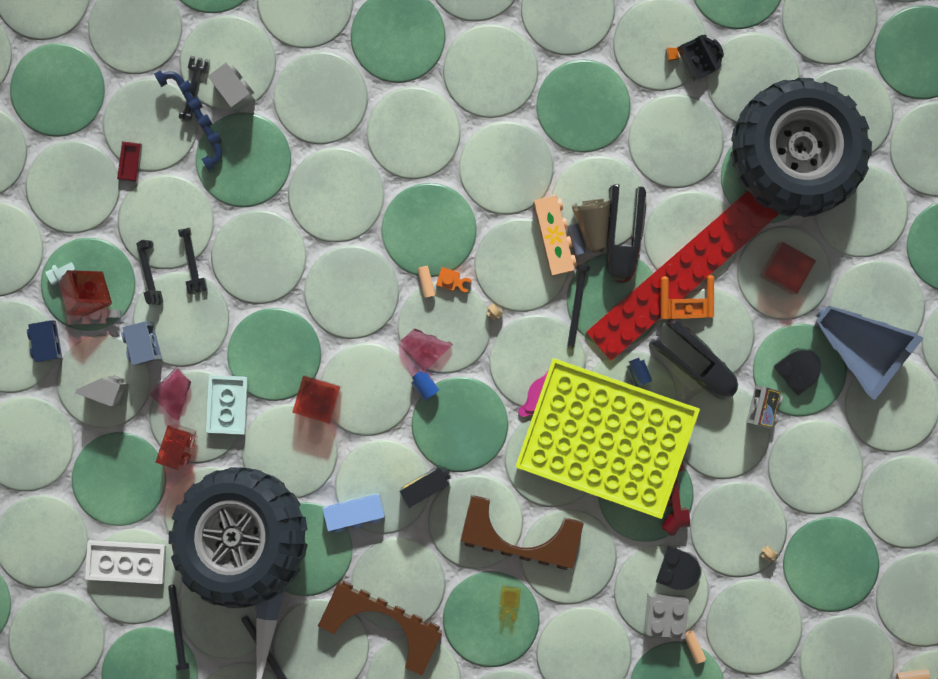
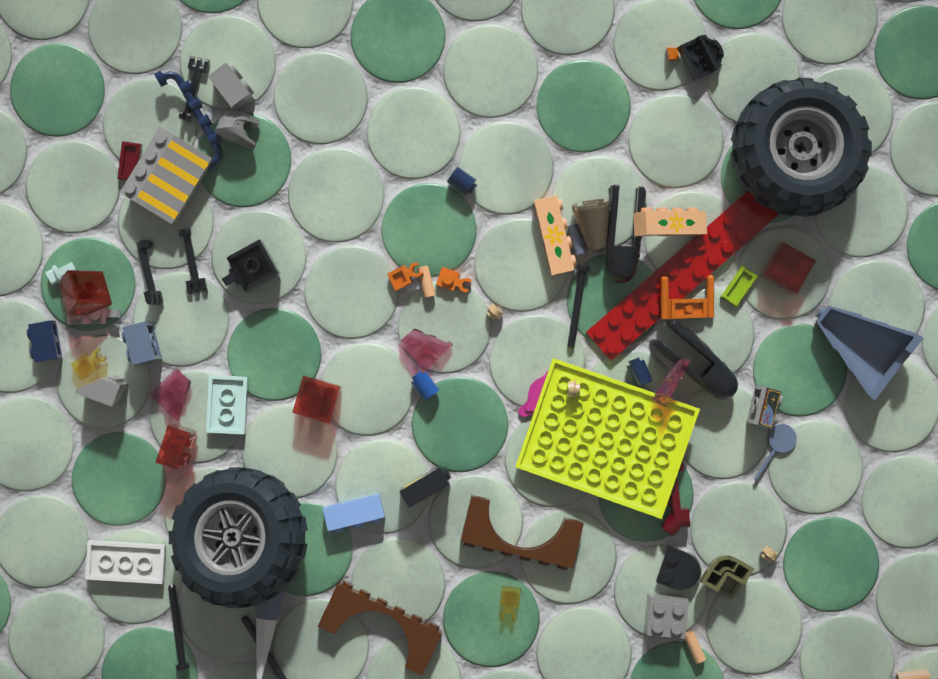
black slope [773,348,821,396] -> none
none -> clear yellow plate [70,348,107,380]
none -> light grey slope [120,127,214,225]
none -> light grey helmet [215,109,260,149]
none -> black hinge [222,239,281,293]
none -> orange plate [387,263,424,291]
none -> dark blue brick [447,166,477,195]
none -> tan plate [567,380,580,399]
none -> light nougat brick [633,207,707,236]
none -> clear pink slope [652,358,691,407]
none -> olive brick [700,555,754,599]
none -> lime tile [720,265,758,308]
none -> sand blue piece [754,424,797,481]

